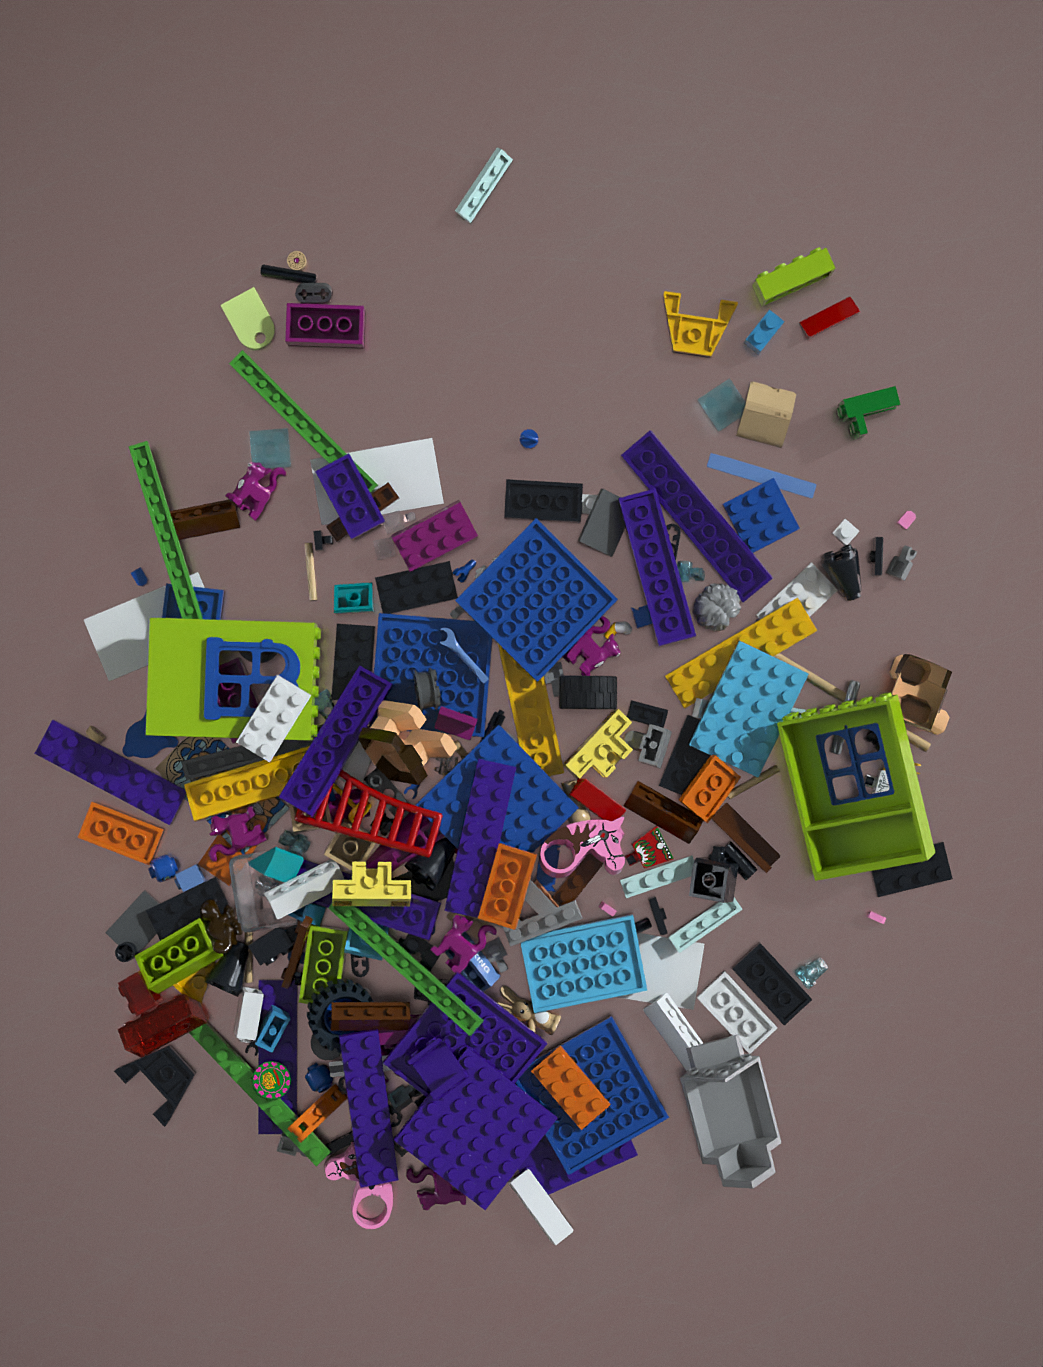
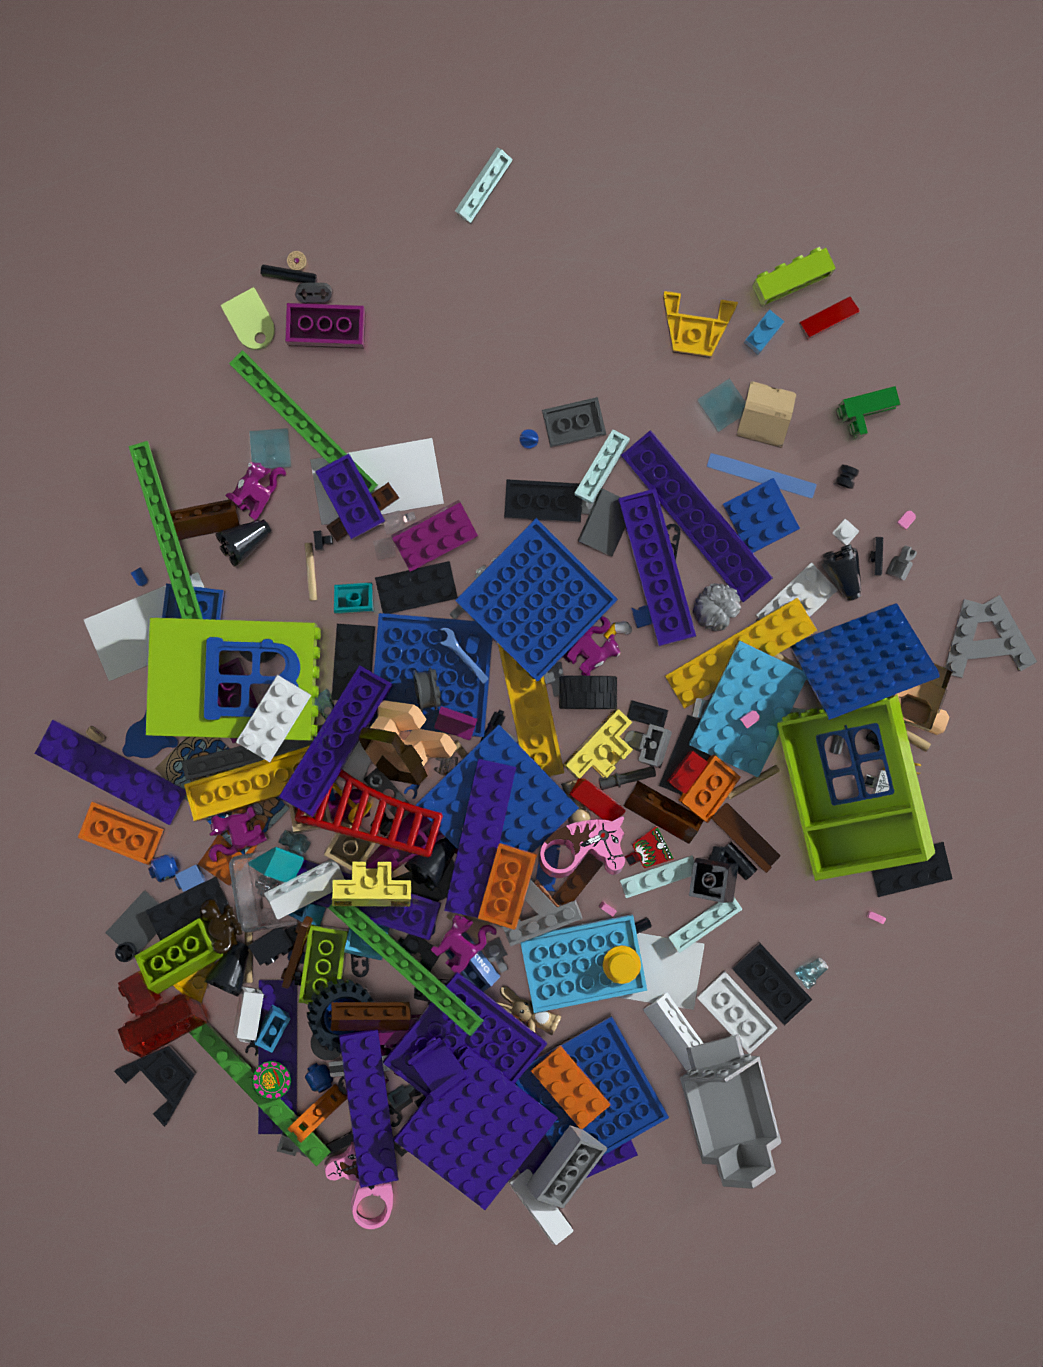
magenta animal [406,1167,466,1210] -> none
blue piece [453,559,476,583] -> none
black plate [648,896,668,935] -> none
clear light blue plate [677,561,705,582] -> none
none -> black cone [215,519,271,567]
none -> blue piece [466,635,480,654]
none -> light grey slope [526,1125,607,1208]
none -> dark grey tile [542,397,606,448]
none -> light aqua plate [575,430,630,504]
none -> dark grey axle [599,767,656,791]
none -> yellow piece [603,945,641,984]
none -> red panel [667,751,709,794]
none -> bright pink piece [740,710,760,728]
none -> blue plate [790,603,940,720]
none -> black wheel [835,464,859,489]
none -> light grey plate [944,595,1037,678]

